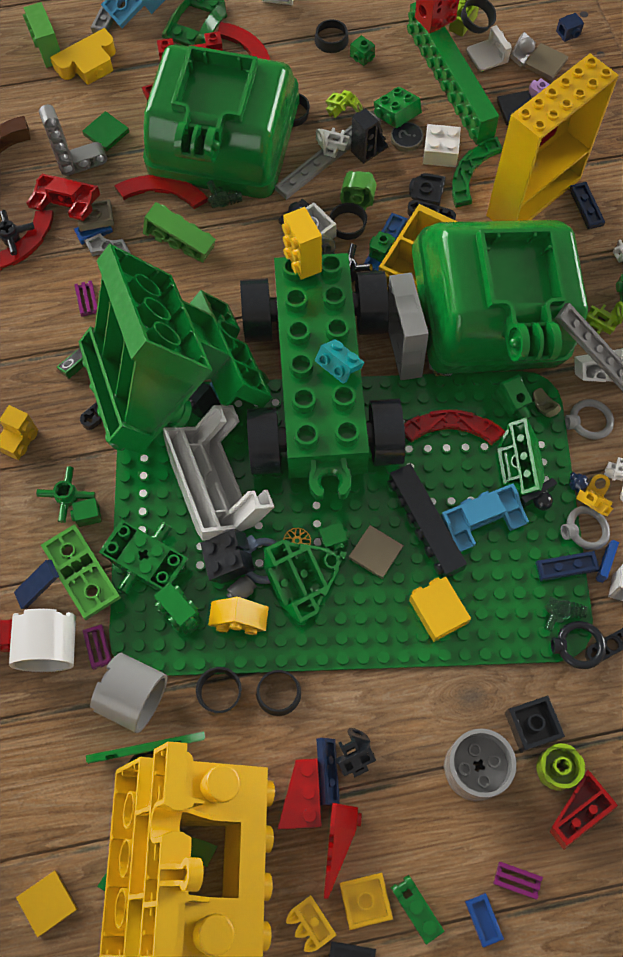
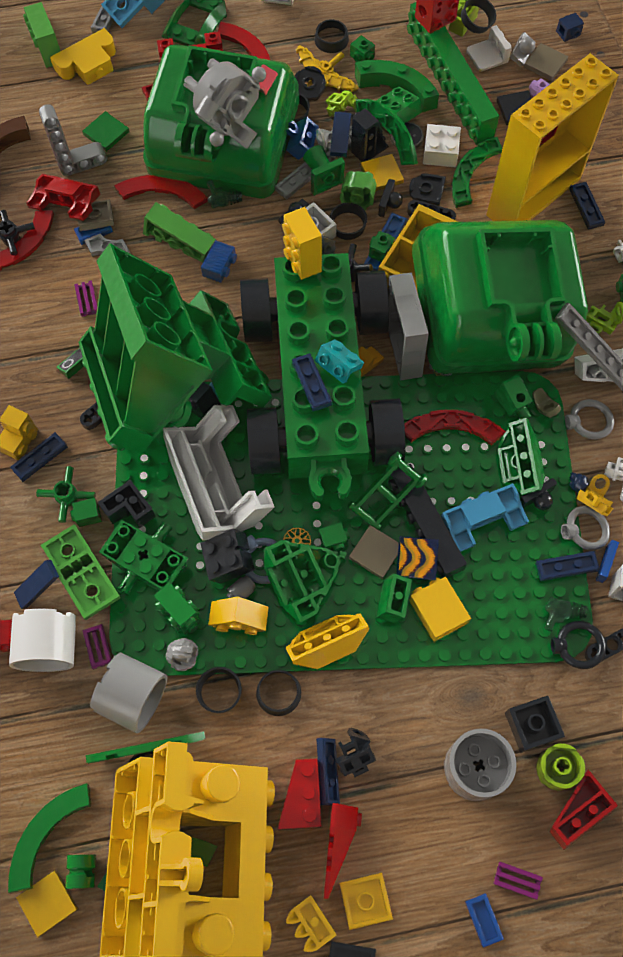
green plate [390,875,445,945] -> none
none -> green tile [8,783,91,894]
none -> dark blue tile [10,432,68,482]
none -> green wheel [65,854,96,889]
none -> black brick [98,480,156,528]
none -> light grey piece [166,638,198,671]
none -> light grey piece [183,59,266,149]
none -> blue brick [201,240,237,283]
none -> coral bracket [259,64,278,95]
none -> blue brick [286,117,319,160]
none -> yellow wedge [286,613,369,669]
none -> dark blue tile [292,353,332,412]
none -> black plate [294,66,326,101]
none -> yellow bar [296,45,359,92]
none -> green plant [303,145,345,196]
none -> dark blue tile [330,112,351,157]
none -> green piece [348,452,427,530]
none -> green brick [355,60,439,112]
none -> green tile [356,99,418,165]
none -> light orange slope [358,346,384,377]
none -> yellow tile [361,154,404,191]
none -> green brick [376,573,412,623]
none -> black tile [378,179,403,218]
none -> slope [397,536,439,580]

